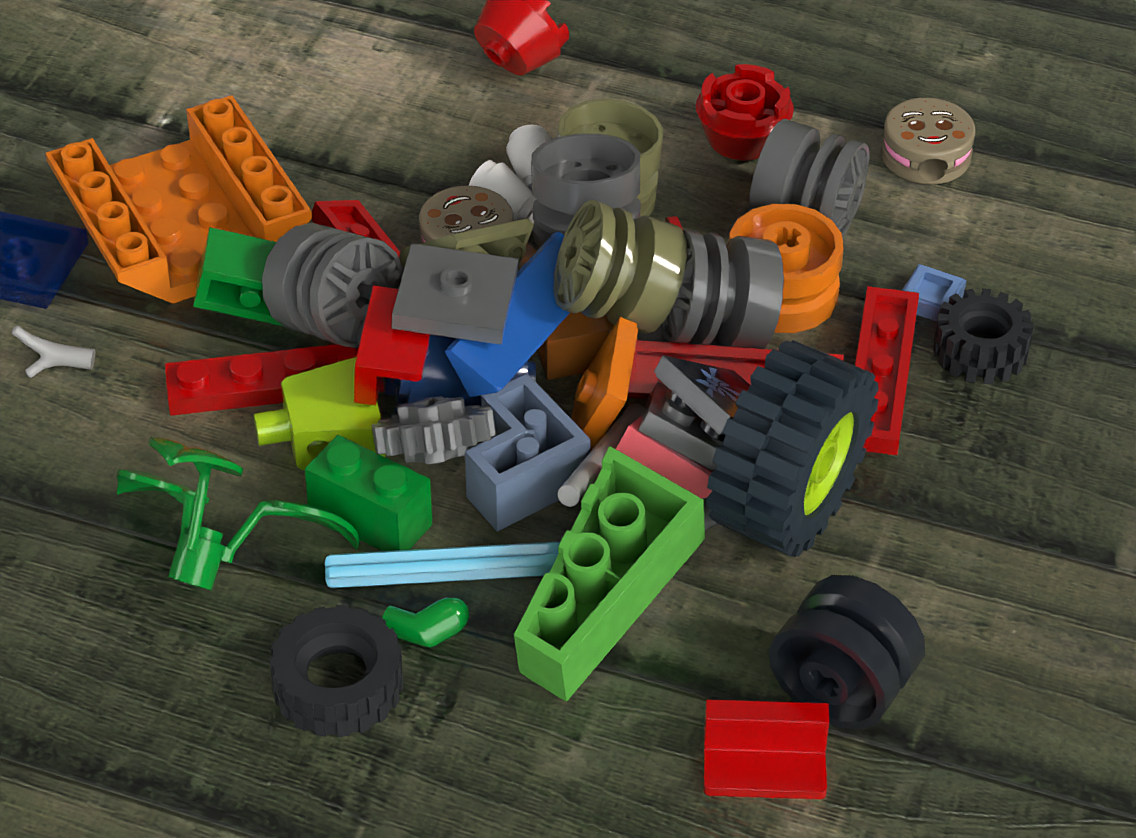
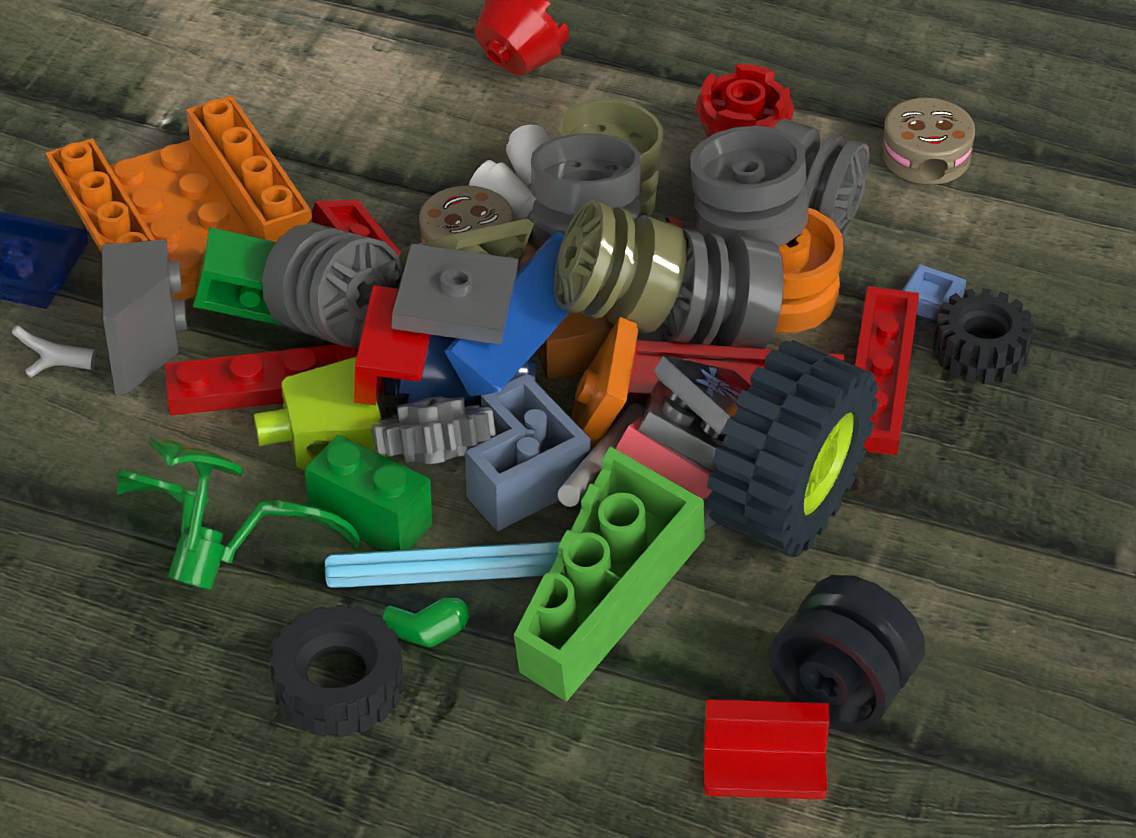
none -> dark grey slope [102,239,187,395]
none -> dark grey wheel [690,126,809,246]

